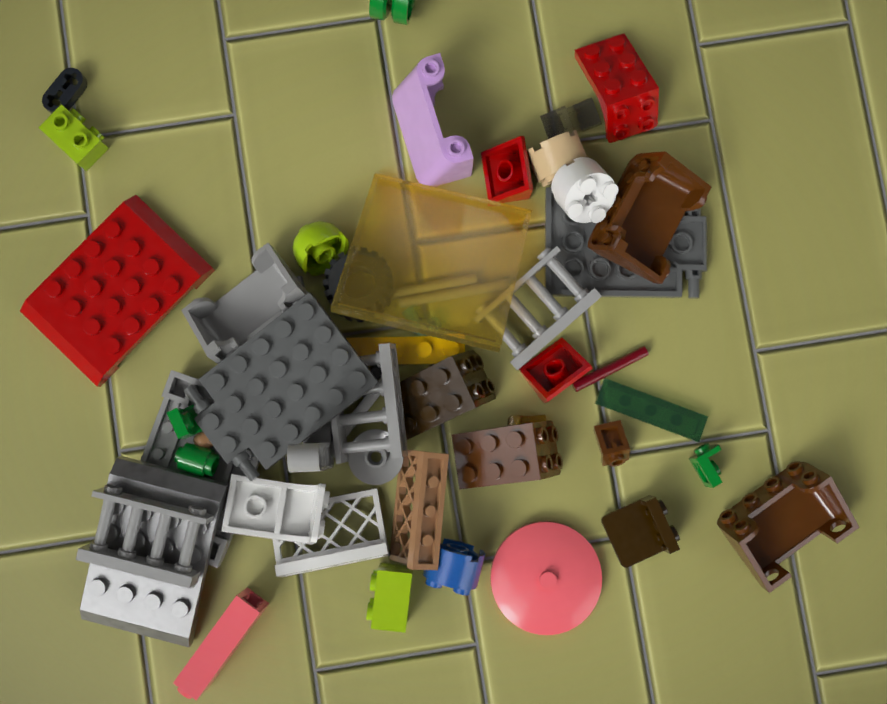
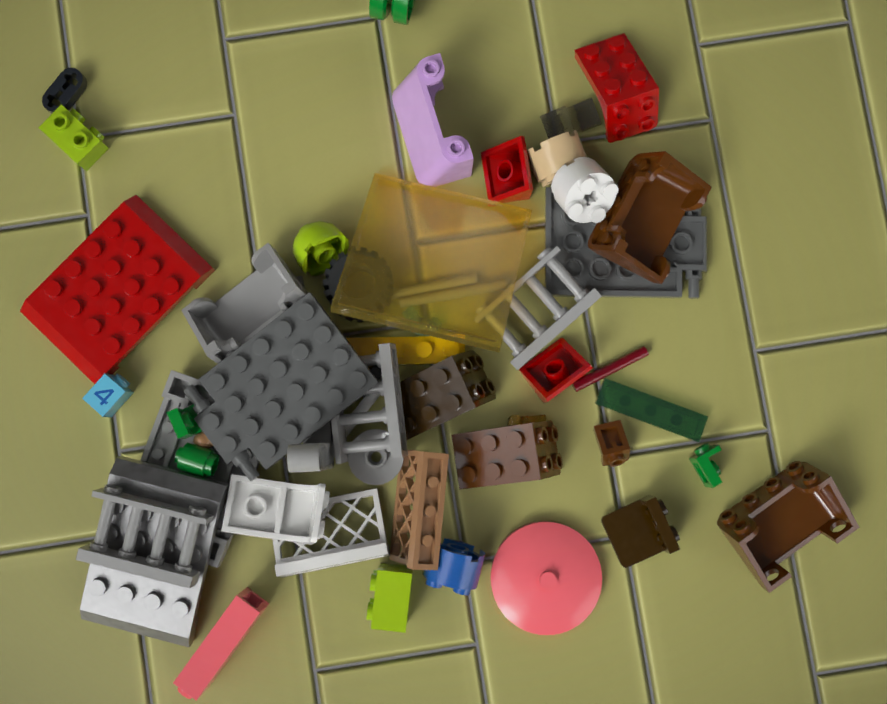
none -> medium azure brick [82,373,134,417]

